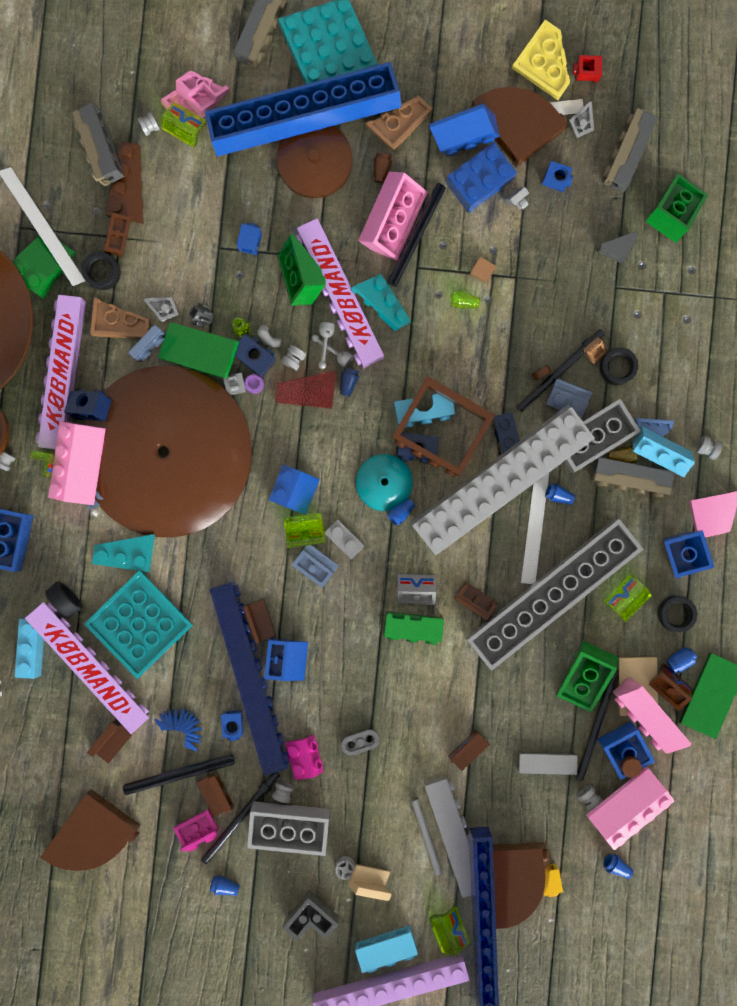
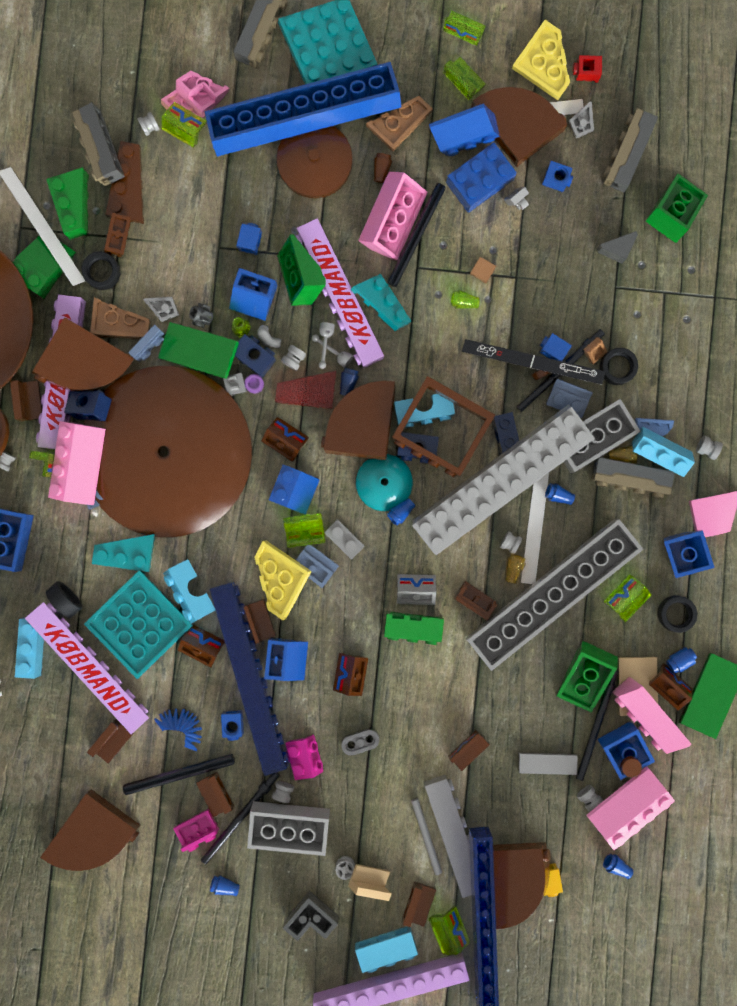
none -> reddish brown panel [10,380,42,421]
none -> reddish brown brick [32,317,134,391]
none -> green wedge [46,167,89,240]
none -> medium azure arch [163,559,216,624]
none -> reddish brown panel [178,625,225,668]
none -> blue slope [229,268,278,321]
none -> light yellow plate [254,540,311,620]
none -> reddish brown panel [261,417,309,462]
none -> reddish brown brick [321,381,396,460]
none -> reddish brown panel [333,653,368,696]
none -> reddish brown panel [402,881,436,927]
none -> clear neon green panel [443,10,486,46]
none -> clear neon green panel [443,57,486,100]
none -> black sticker [461,339,606,384]
none -> light grey wheel [500,531,522,555]
none -> clear yellow cone [505,554,526,584]
none -> blue brick [539,333,572,361]

